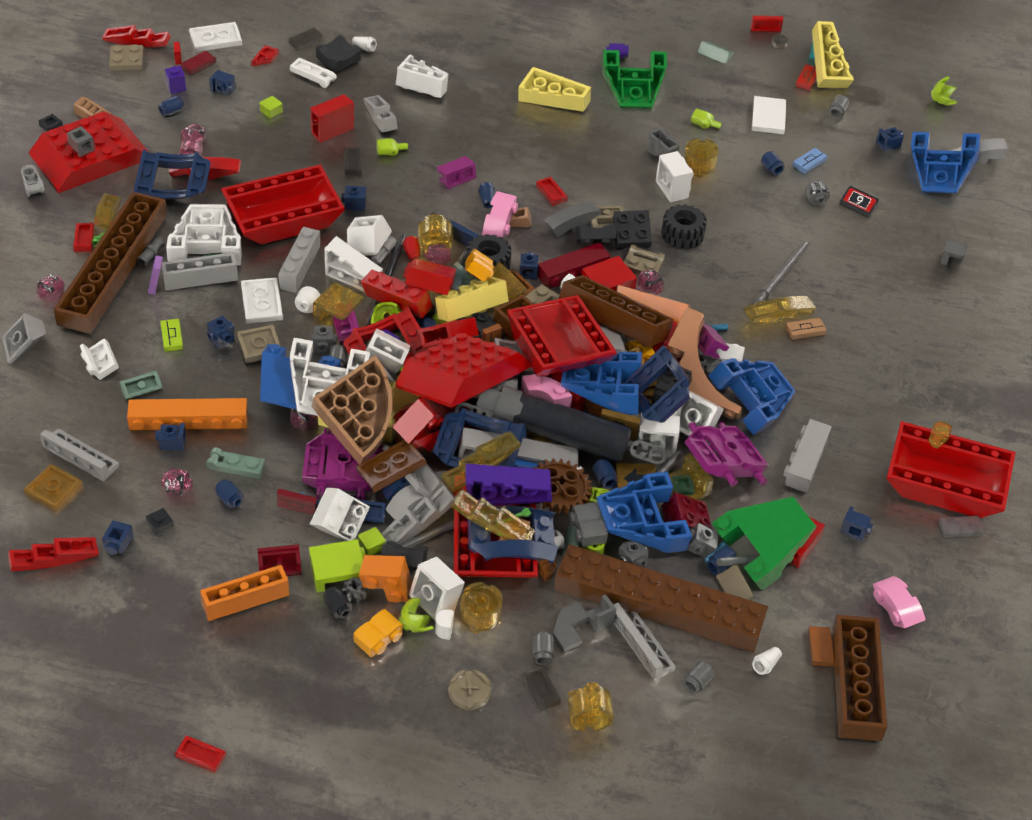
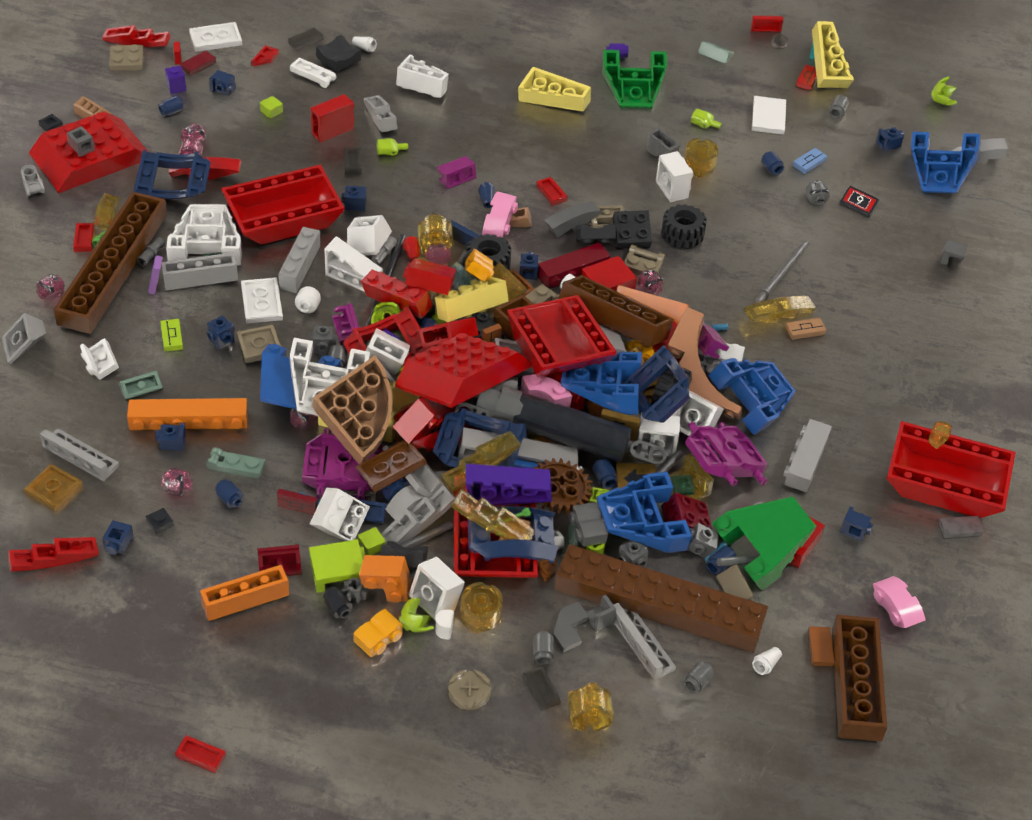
clear yellow bracket [313,282,364,321] -> none

